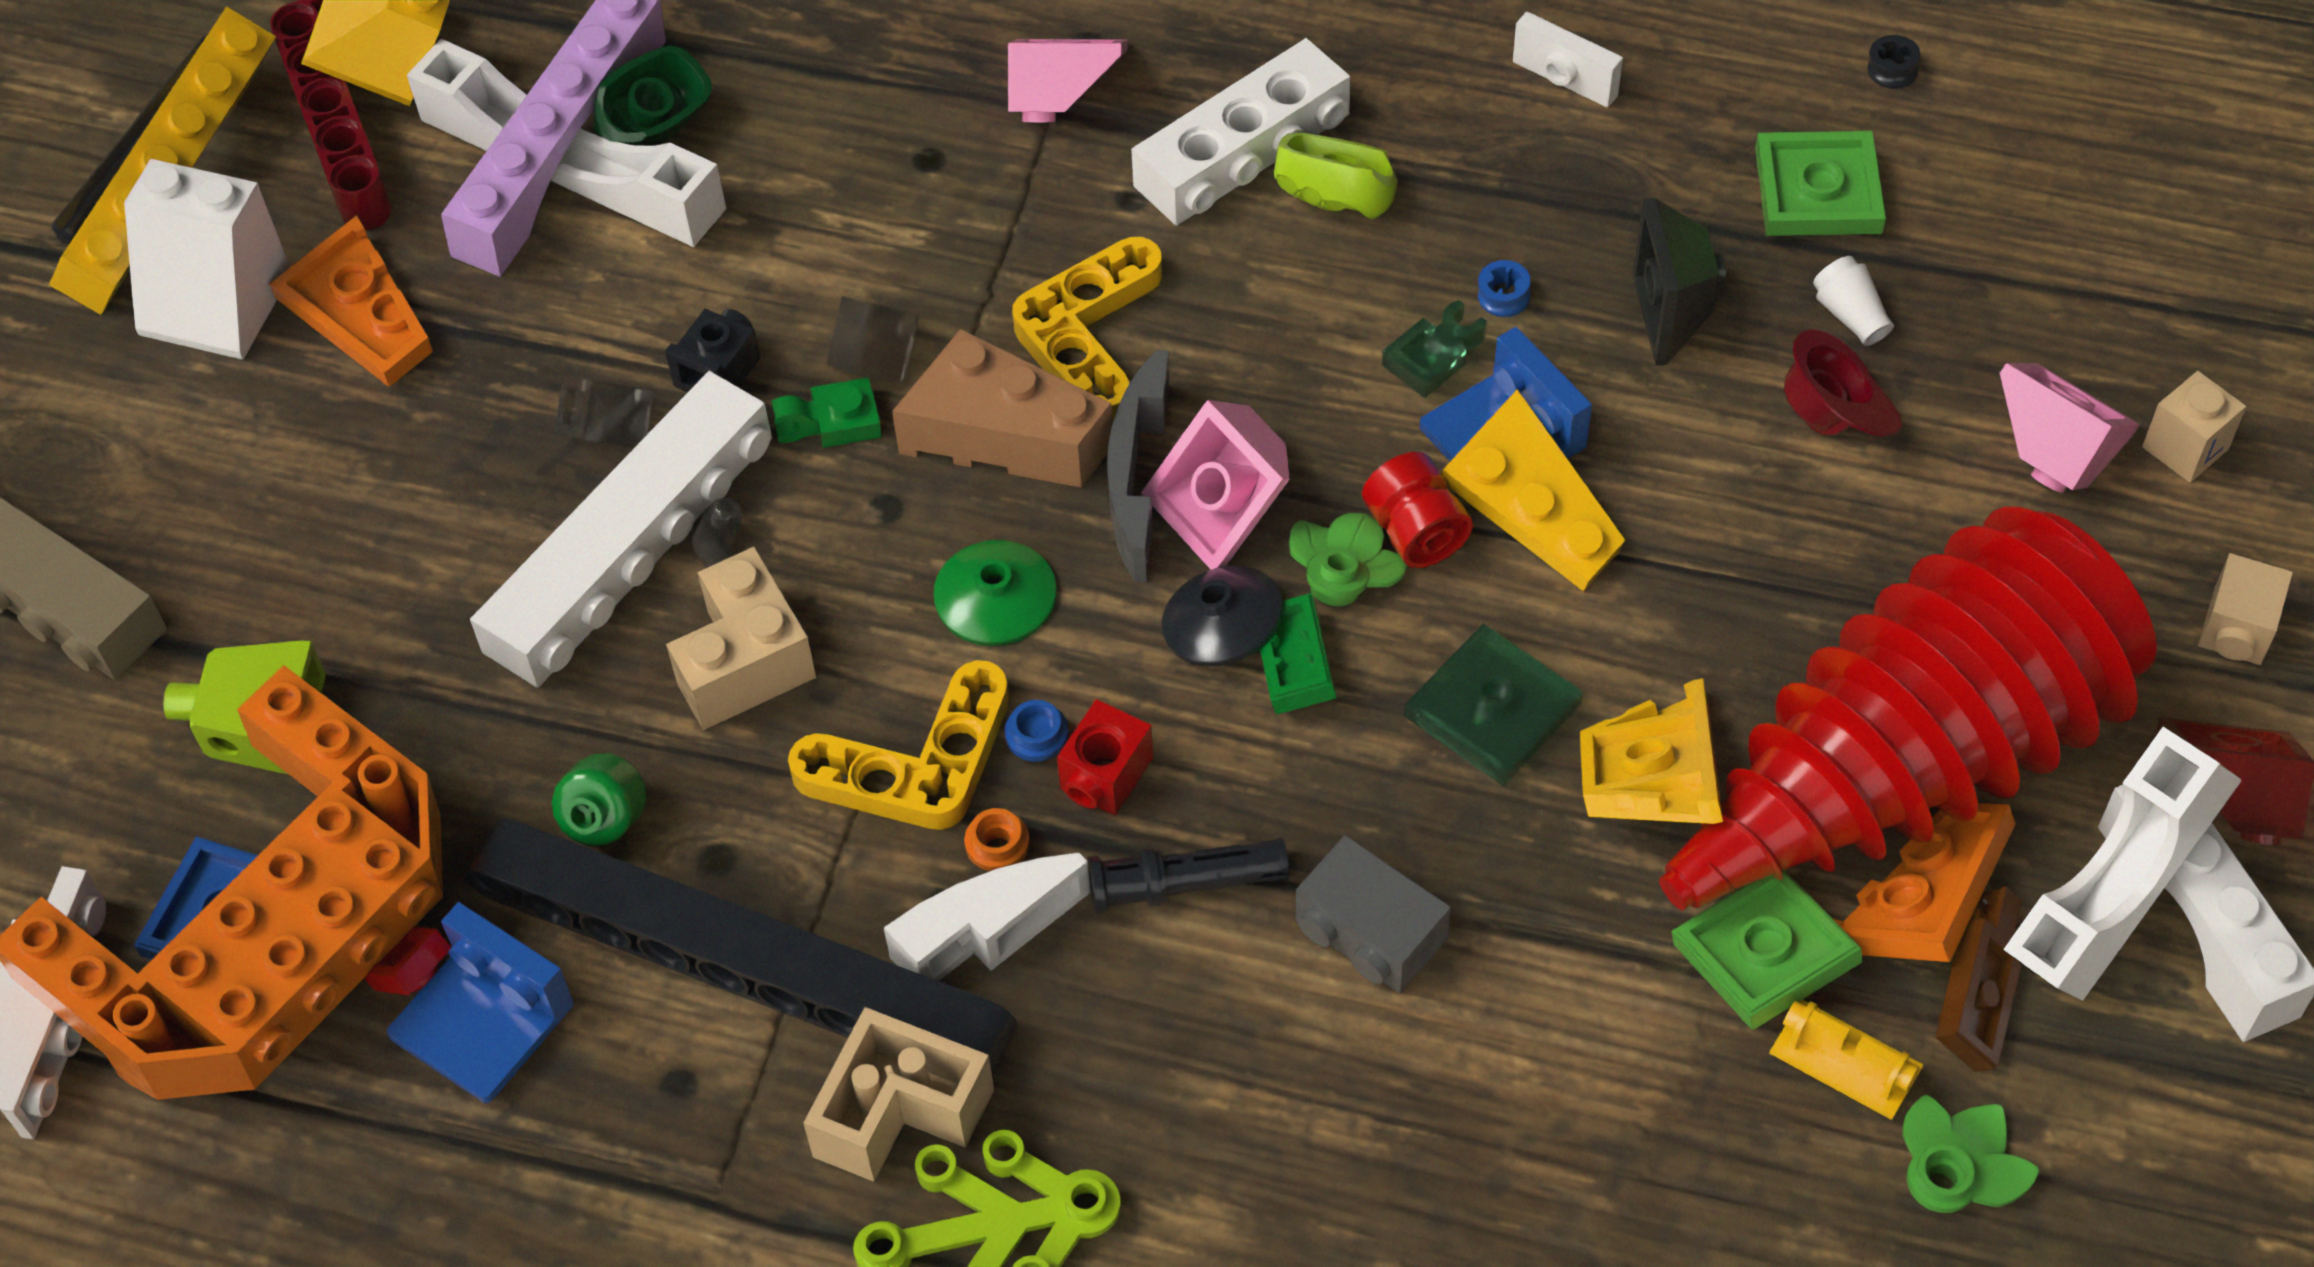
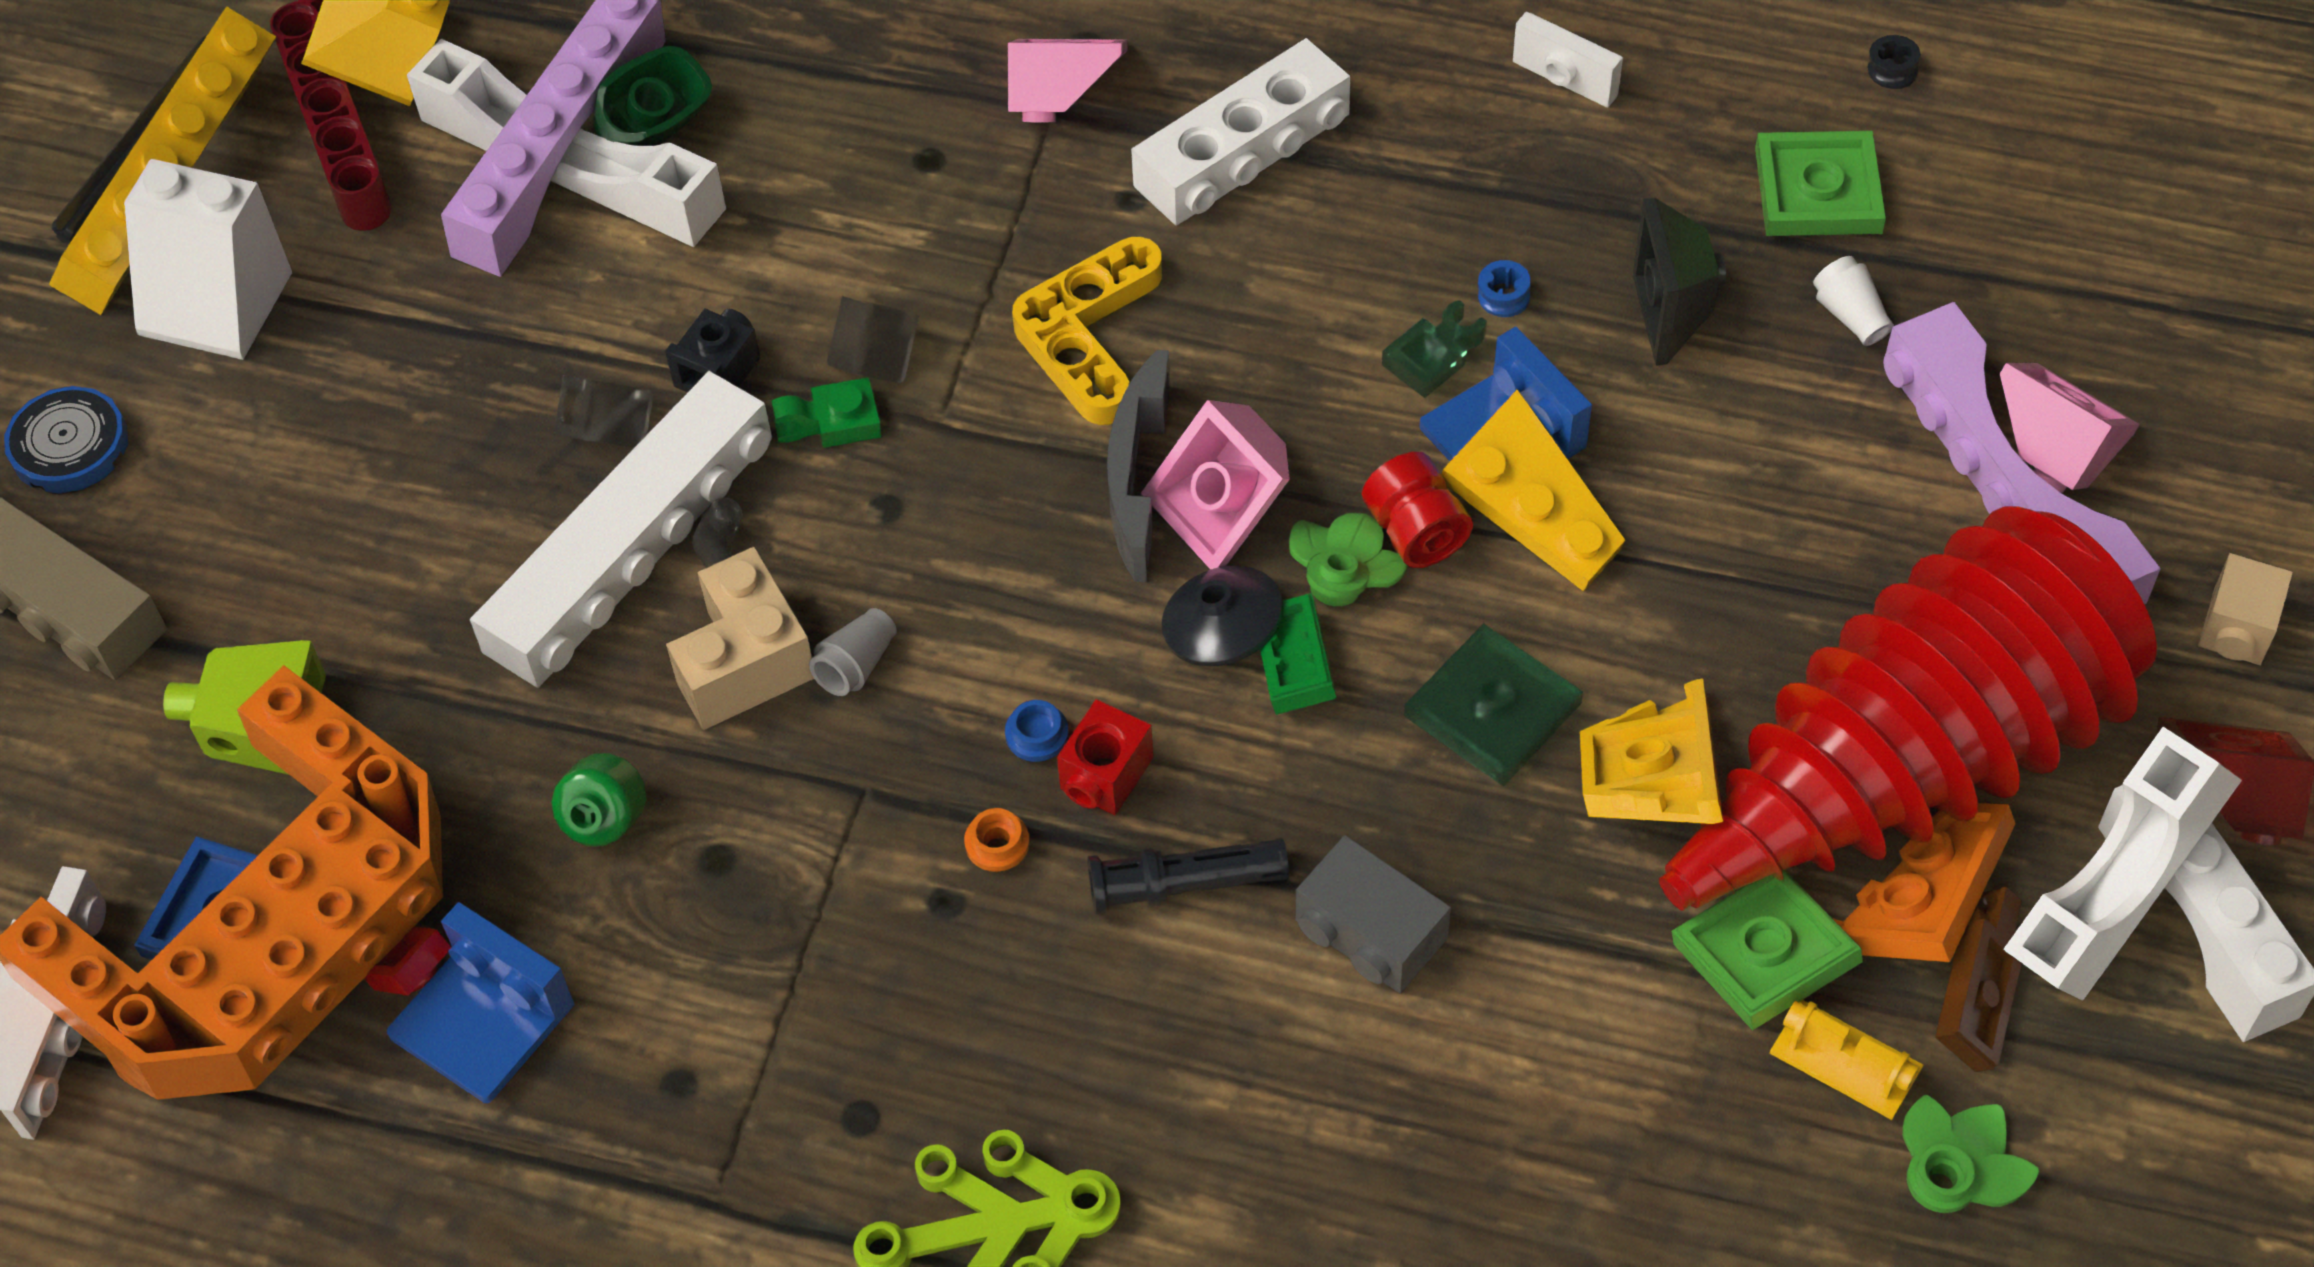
orange wing [269,215,433,387] -> none
black beam [464,818,1018,1077] -> none
yellow beam [788,660,1009,830] -> none
tan brick [803,1007,994,1182] -> none
white slope [884,853,1091,981] -> none
medium nougat wedge [892,329,1112,488] -> none
green dish [934,540,1057,646] -> none
lime piece [1274,133,1398,220] -> none
dark red piece [1784,329,1902,437] -> none
tan brick [2142,370,2247,483] -> none
none -> tile [4,386,128,494]
none -> light grey cone [809,608,897,696]
none -> lavender arch [1883,302,2161,604]

